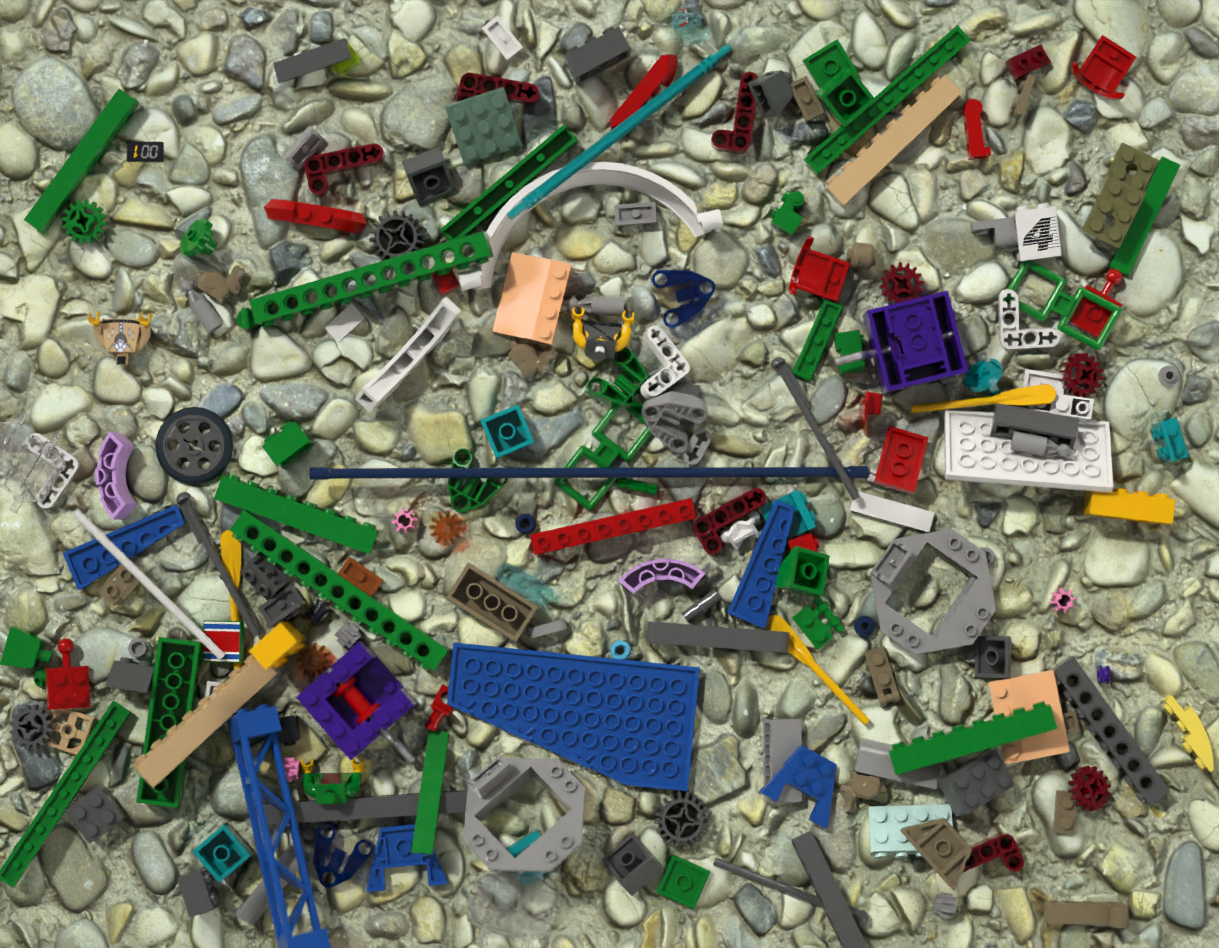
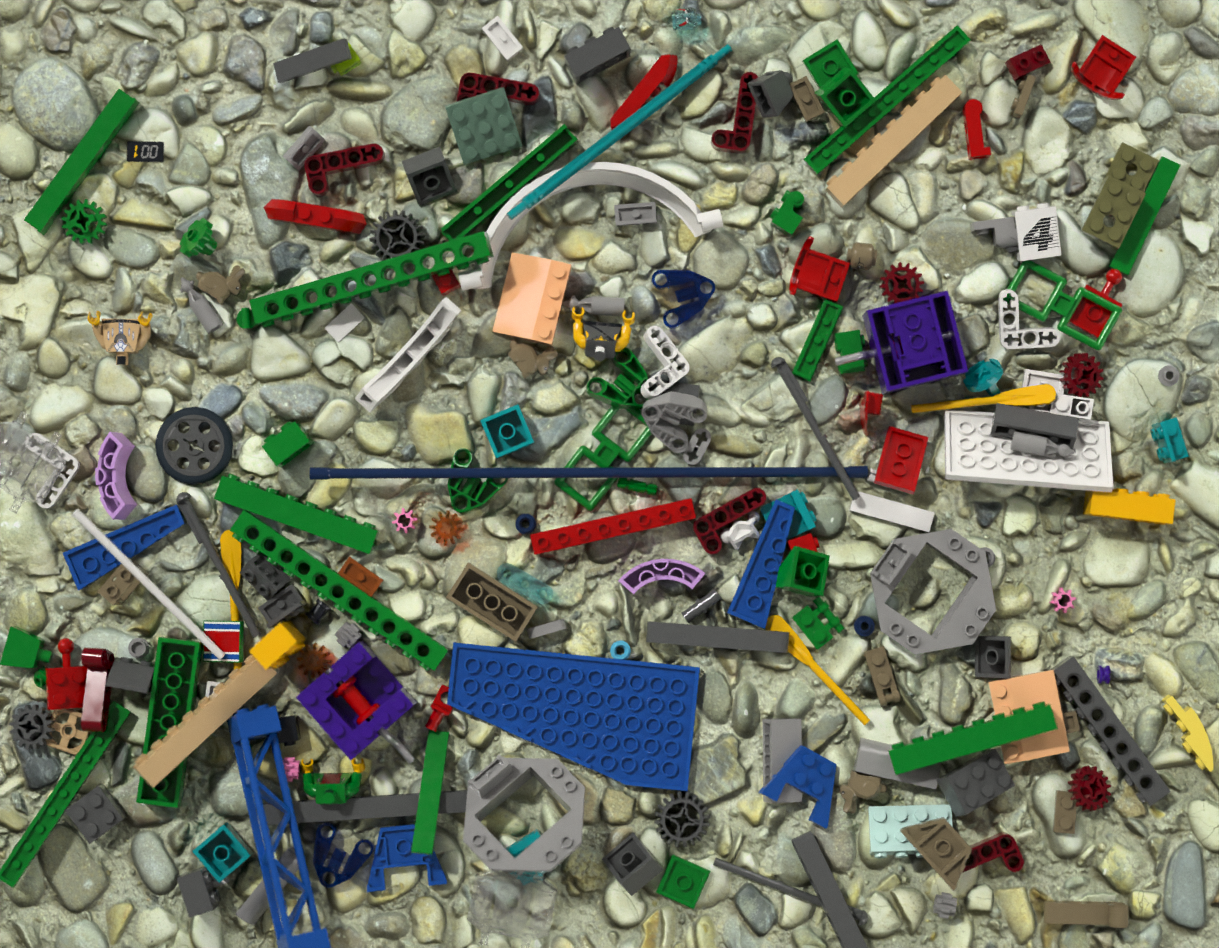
none -> dark red beam [81,648,115,732]

